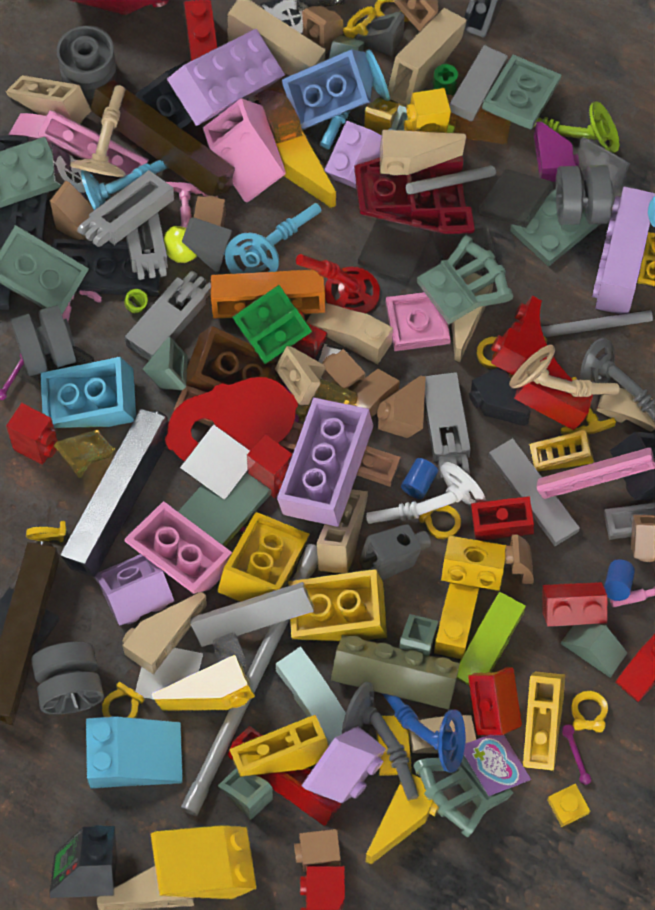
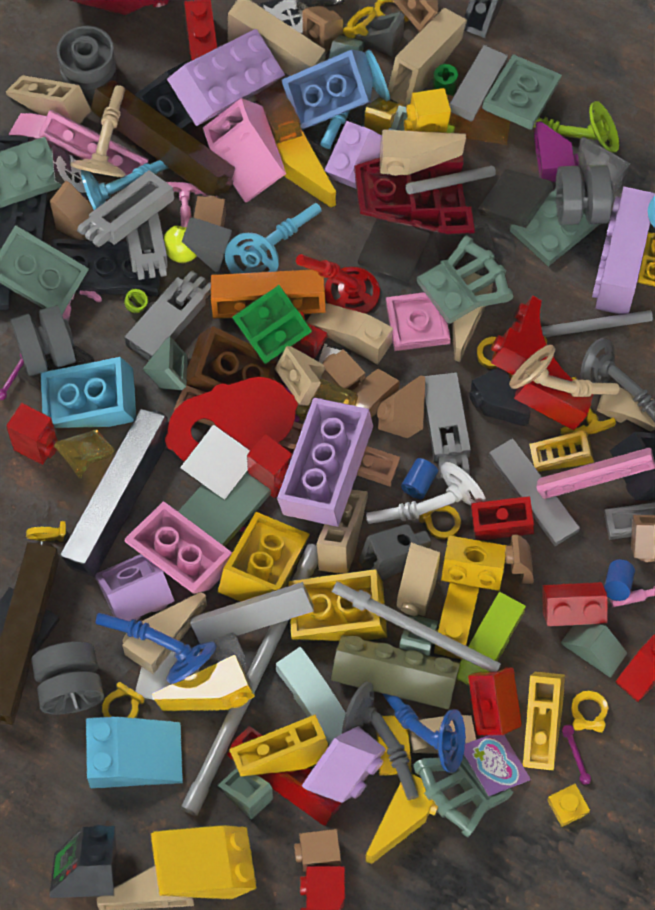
none -> blue dish [96,613,217,684]
none -> light grey bar [332,581,501,673]
none -> tan slope [397,543,440,616]

